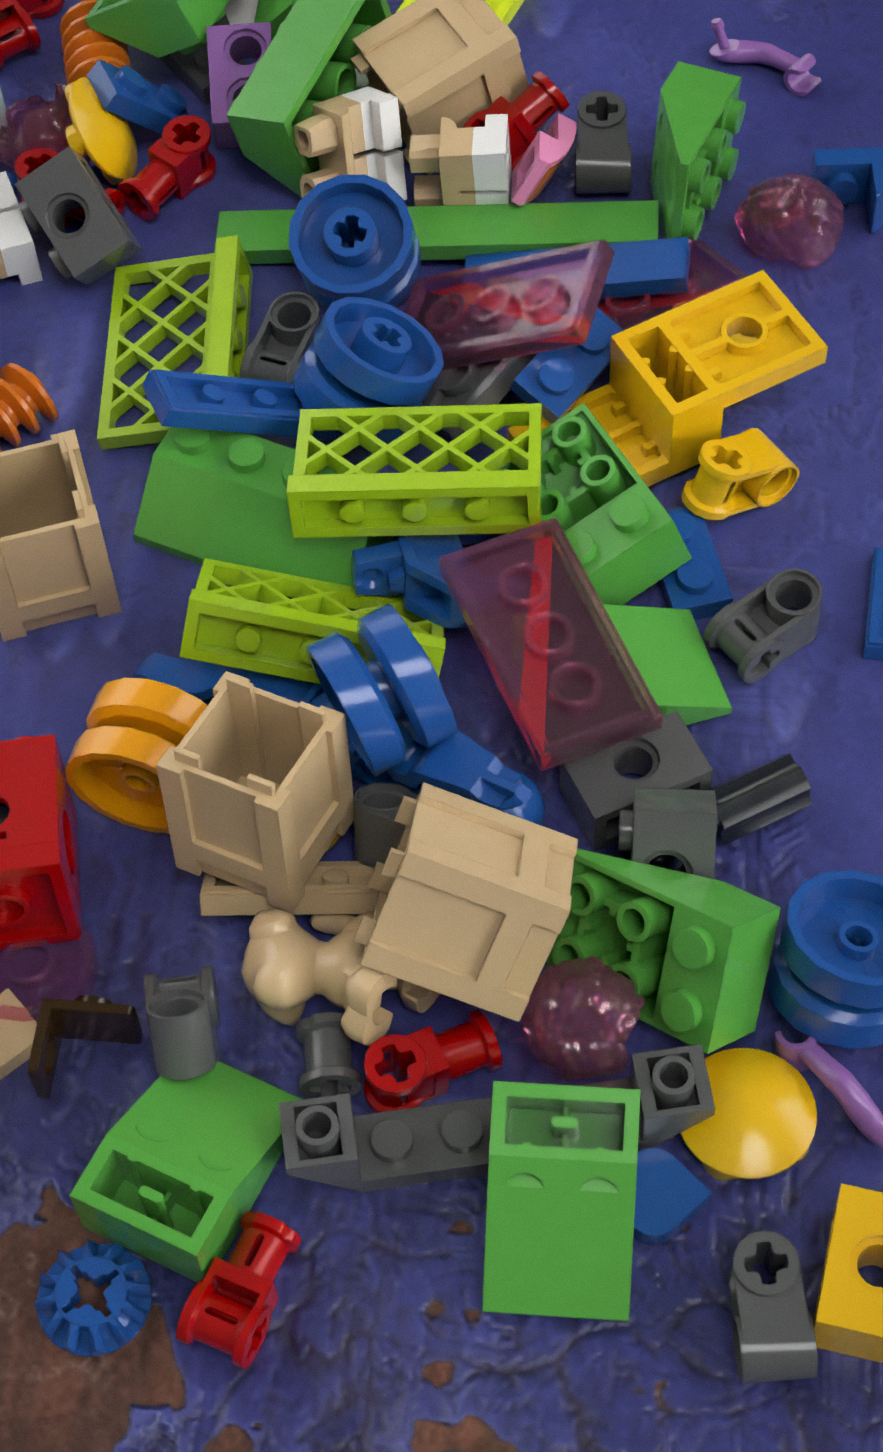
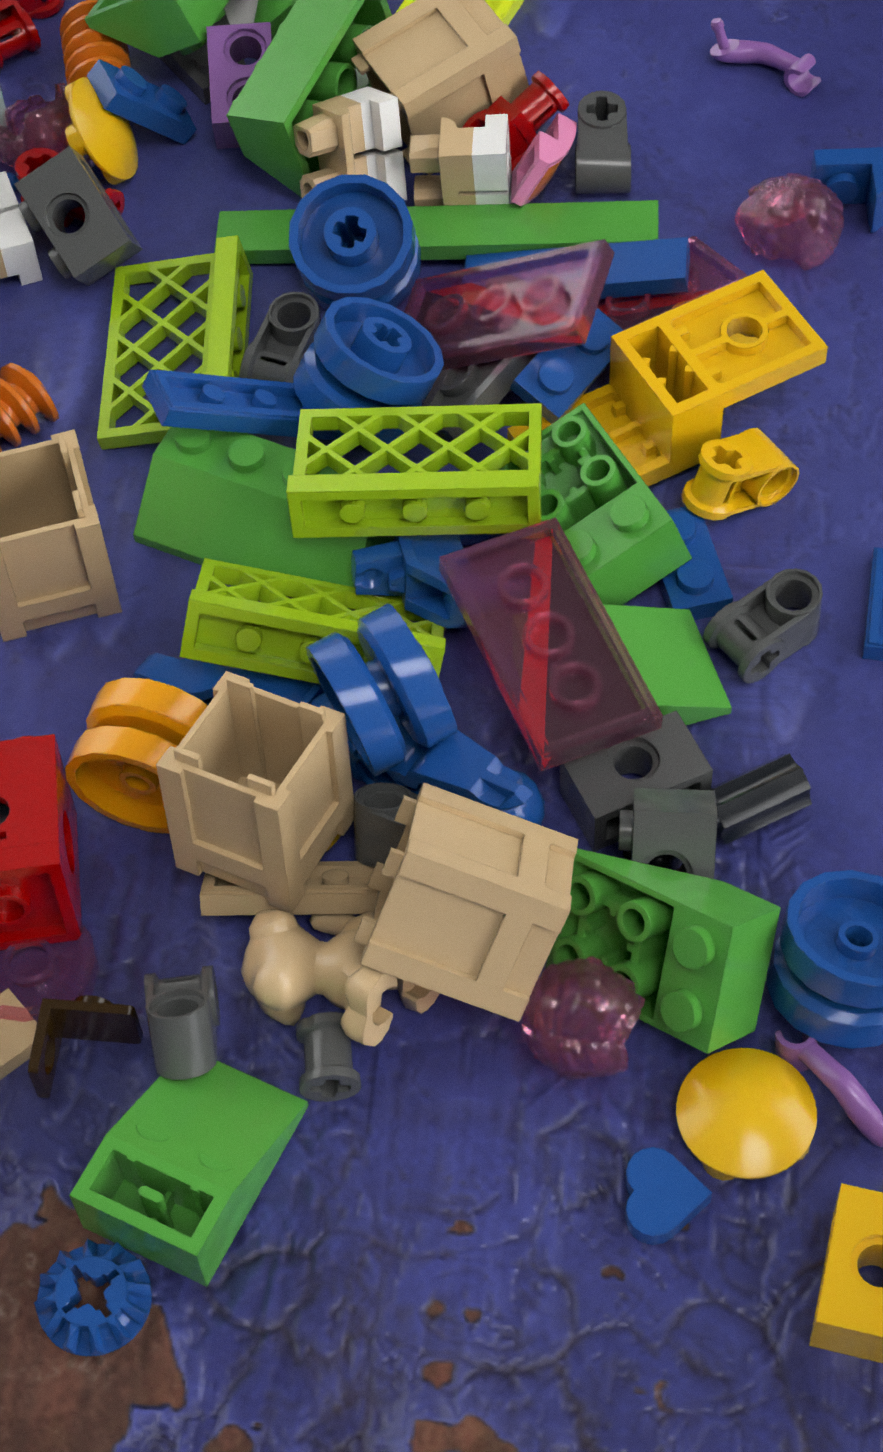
red connector [118,115,217,221] -> none
red connector [176,1211,302,1370] -> none
dark grey slope [279,1044,715,1192] -> none
red connector [364,1010,503,1113] -> none
bright green slope [482,1081,641,1322] -> none
bright green slope [650,61,746,241] -> none
dark grey piece [729,1231,818,1384] -> none

